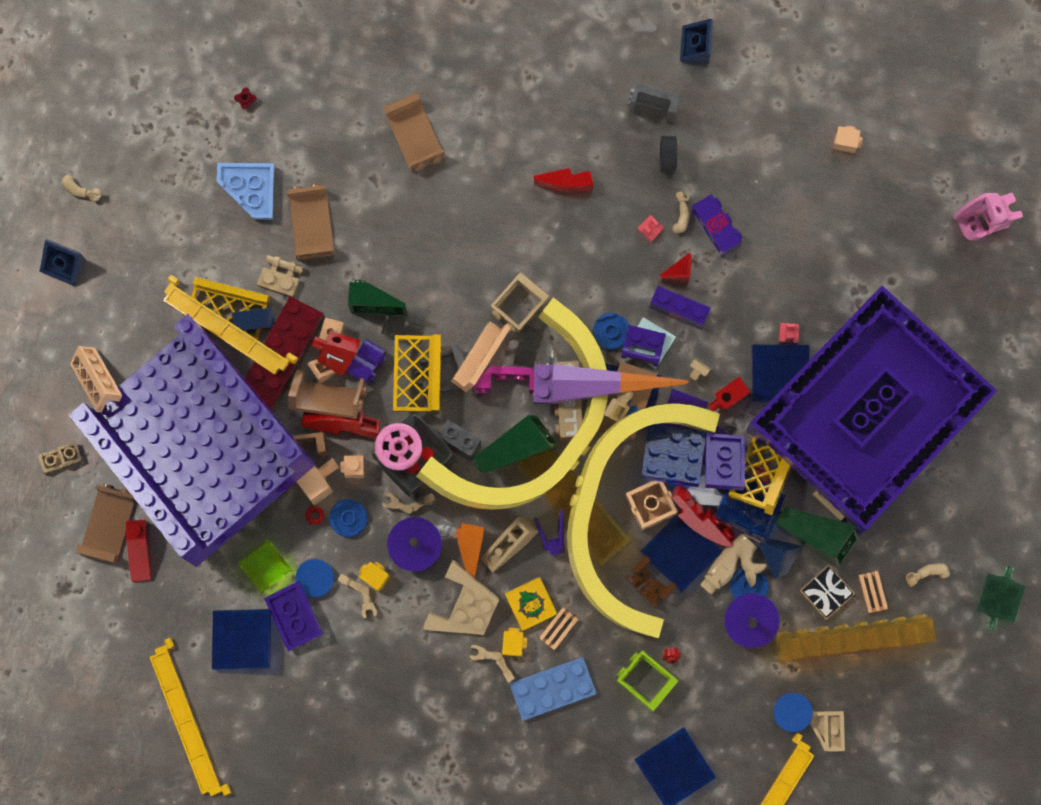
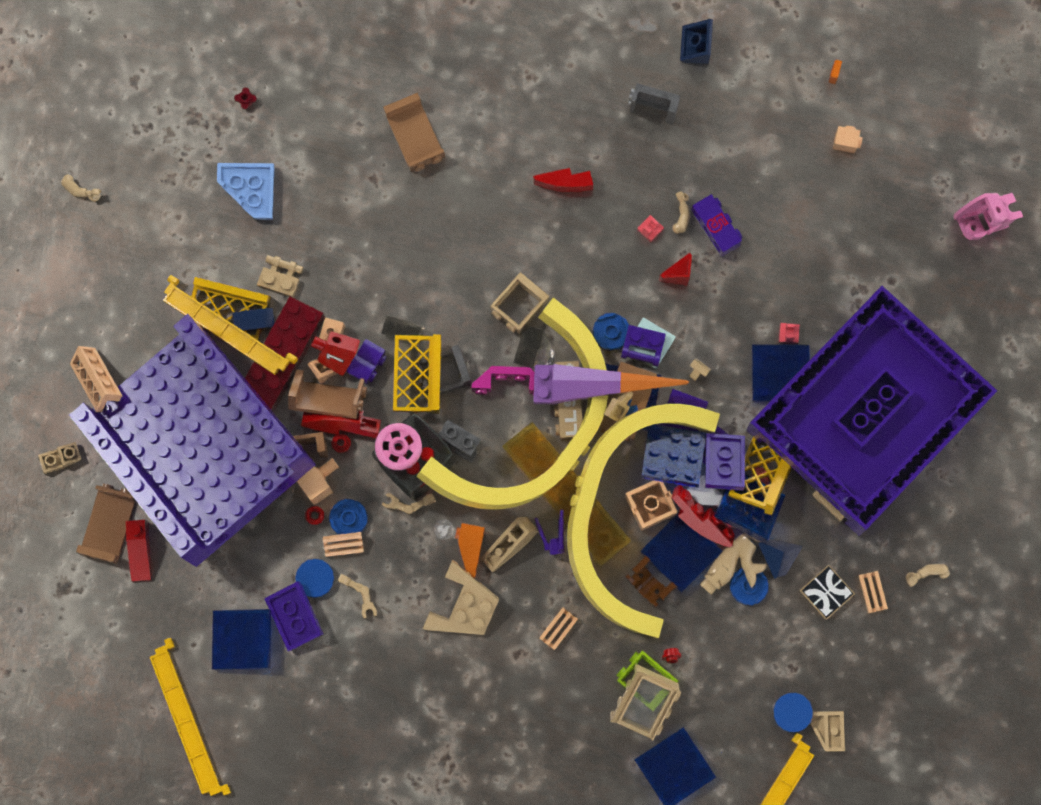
dark blue slope [39,239,86,286] -> none
clear neon green slope [238,539,293,594] -> none
medium nougat panel [287,184,335,261] -> none
light nougat brick [340,455,365,478] -> none
dark green slope [348,280,408,316] -> none
yellow brick [359,561,390,592] -> none
dark purple piece [387,517,442,572] -> none
light nougat fence [451,321,511,392] -> none
tan piece [470,645,515,684] -> none
dark green slope [473,415,559,473] -> none
yellow brick [502,628,527,657] -> none
yellow slope [504,577,557,631] -> none
medium blue plate [509,657,596,721] -> none
dark purple brick [649,286,711,330] -> none
black tyre [660,136,677,172] -> none
red torso [708,376,752,413] -> none
dark purple piece [724,593,780,648] -> none
clear yellow brick [772,614,936,663] -> none
dark green slope [775,507,859,569] -> none
clear green plate [975,565,1025,631] -> none
none -> light nougat tile [323,532,364,557]
none -> red plate [331,434,351,453]
none -> window [610,664,681,740]
none -> orange tile [829,60,842,84]

